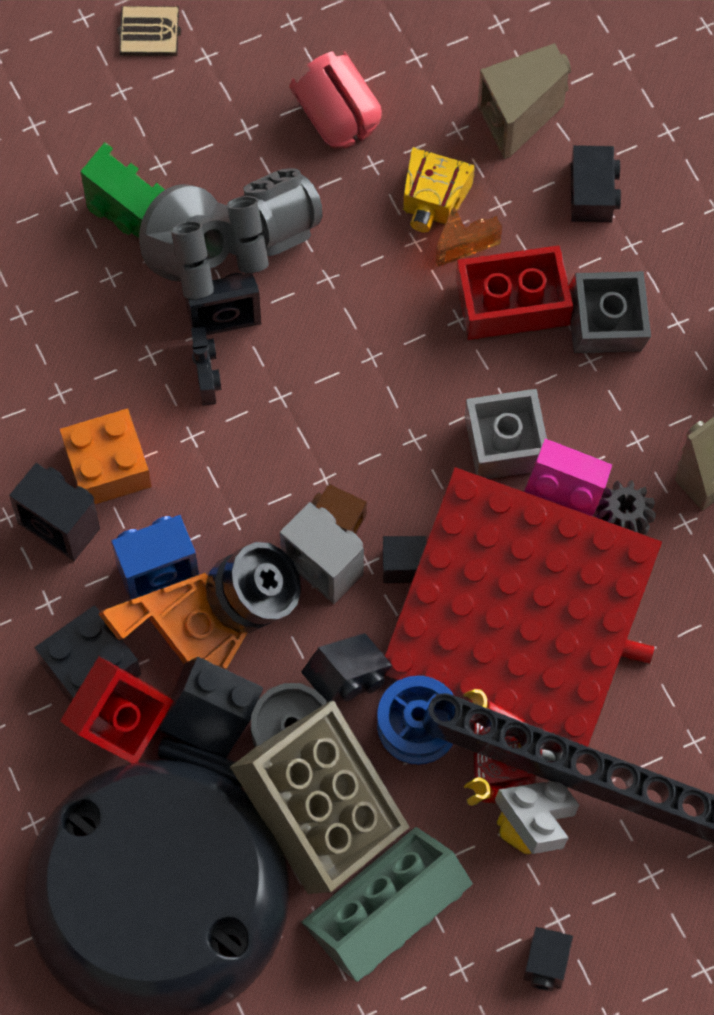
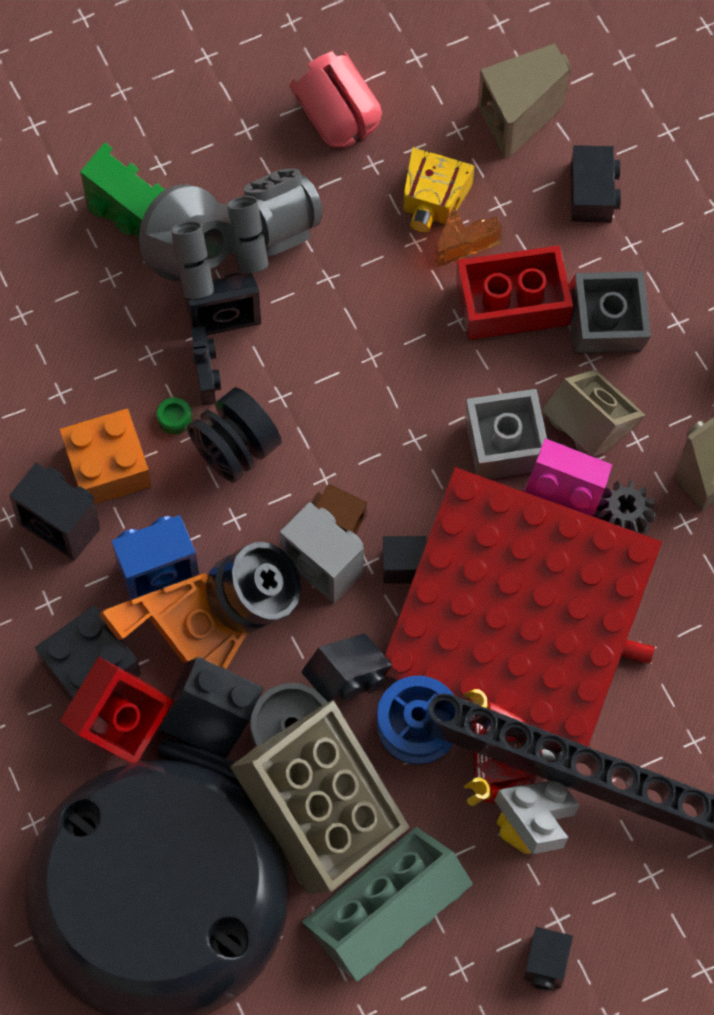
piece [117,6,182,56] -> none
none -> green tile [156,397,192,434]
none -> black wheel [187,387,282,483]
none -> dark tan slope [542,369,646,457]

